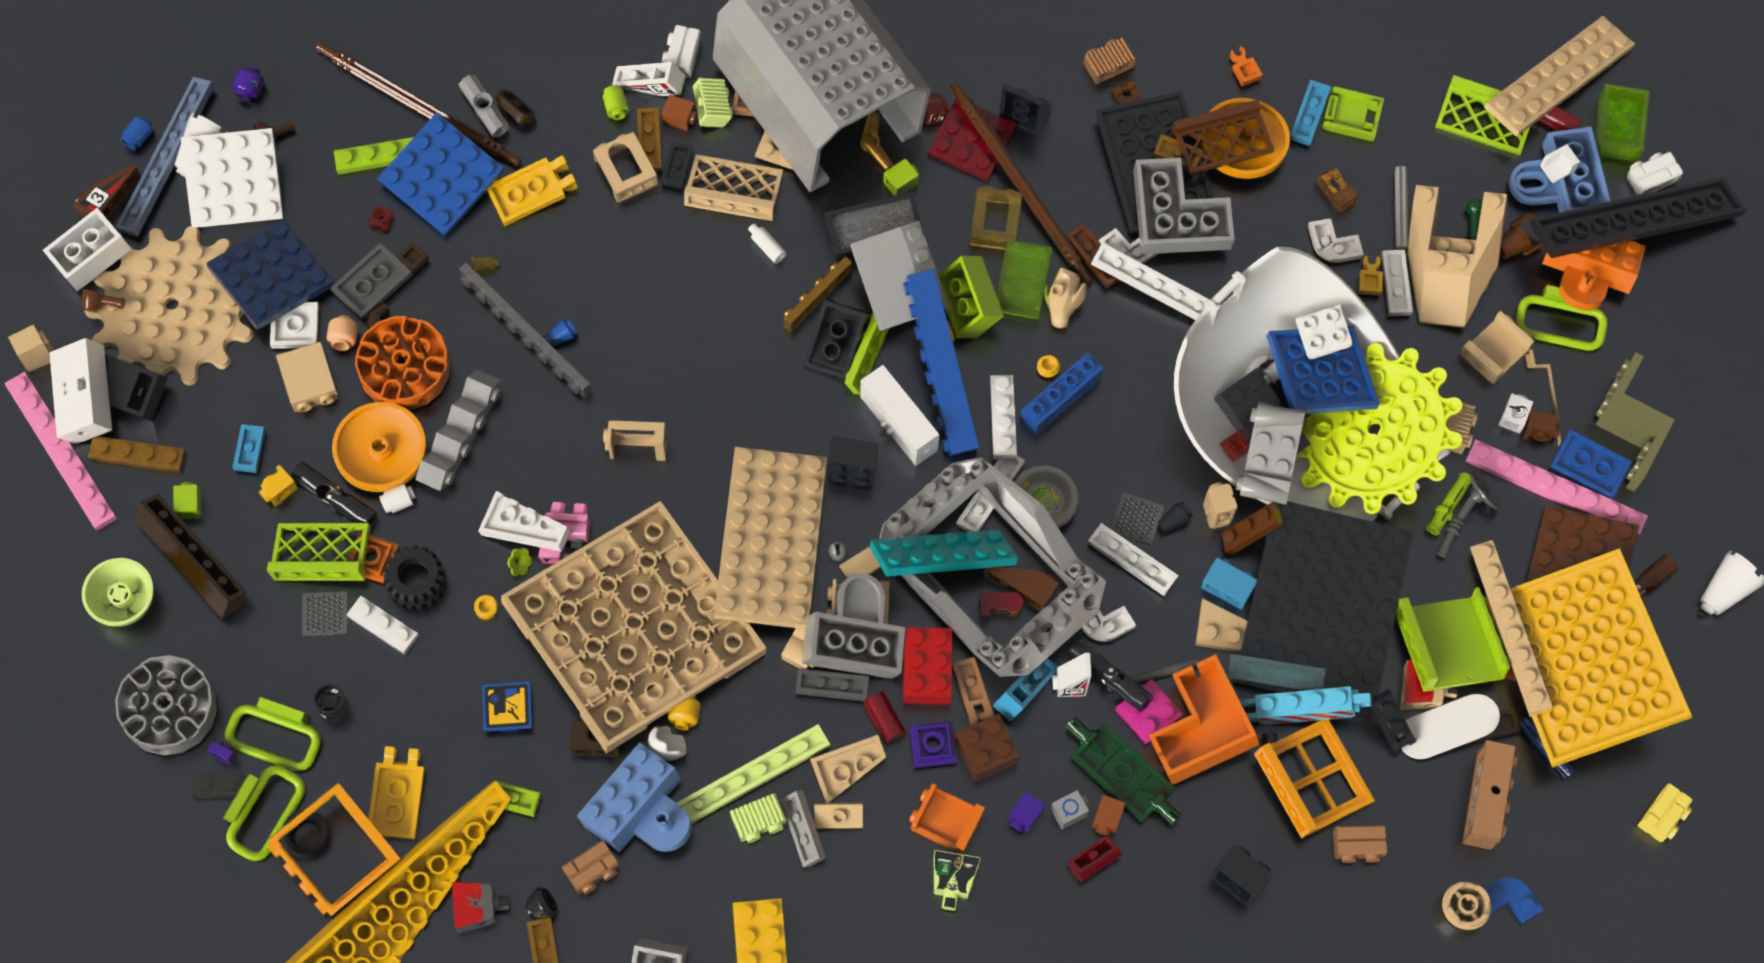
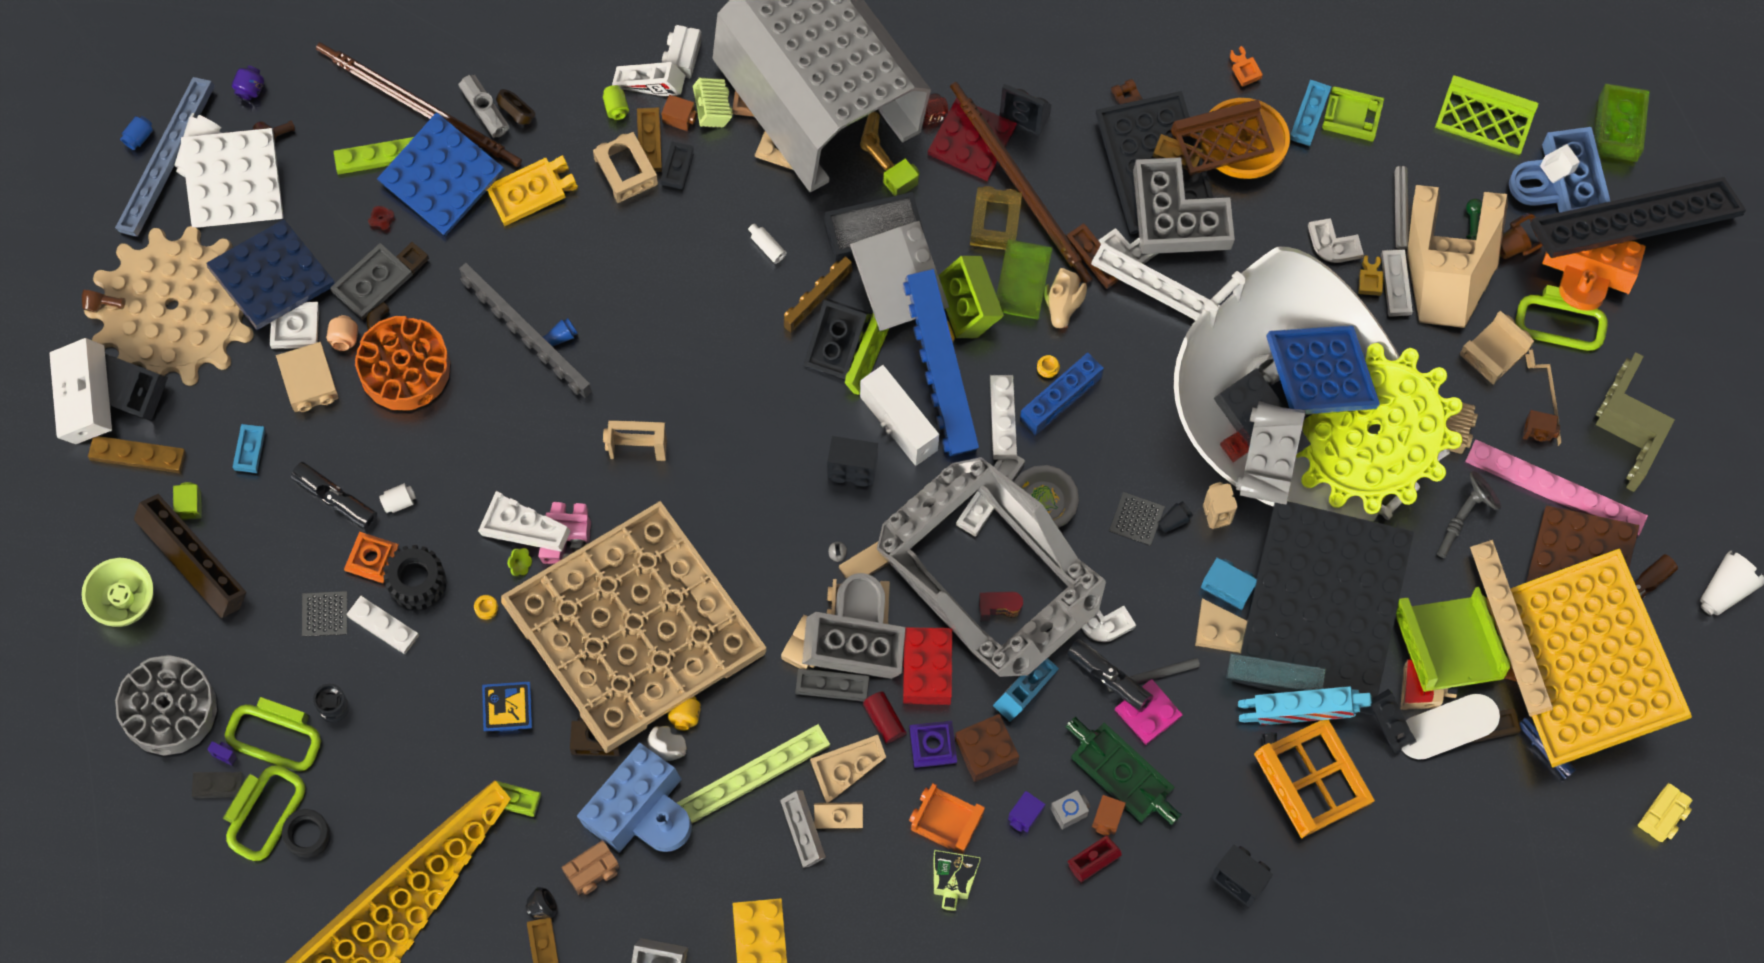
bright pink plate [4,372,117,531] -> none
tan brick [8,324,54,373] -> none
white brick [43,208,131,292] -> none
reddish brown slope [74,164,141,219] -> none
yellow brick [259,465,298,506] -> none
lime fence [267,523,370,581] -> none
light orange window [267,783,401,916] -> none
light orange dish [332,402,427,492] -> none
yellow tile [368,746,425,840] -> none
light grey brick [415,369,501,491] -> none
torso [452,882,510,933] -> none
clear yellow piece [470,254,500,270] -> none
tan fence [684,154,783,221] -> none
tan plate [714,447,827,629] -> none
yellowish green brick [730,793,786,843] -> none
teal plate [870,529,1018,576] -> none
medium nougat plate [952,657,994,726] -> none
reddish brown slope [984,566,1059,611] -> none
white slope [1052,653,1091,697] -> none
medium nougat brick [1083,37,1136,85] -> none
white plate [1087,523,1179,596] -> none
orange piece [1149,654,1259,785] -> none
reddish brown plate [1222,502,1283,556] -> none
white bracket [1295,305,1352,359] -> none
clear orange leg [1317,167,1359,213] -> none
medium nougat brick [1333,825,1387,863] -> none
lime pin [1426,472,1471,536] -> none
tan cone [1442,882,1491,930] -> none
medium nougat brick [1462,740,1518,850] -> none
blue plate [1483,878,1543,924] -> none
tan plate [1484,16,1635,137] -> none
white brick [1498,394,1533,434] -> none
dark red brick [1538,107,1582,131] -> none
blue tile [1549,429,1633,500] -> none
white brick [1626,152,1683,196] -> none

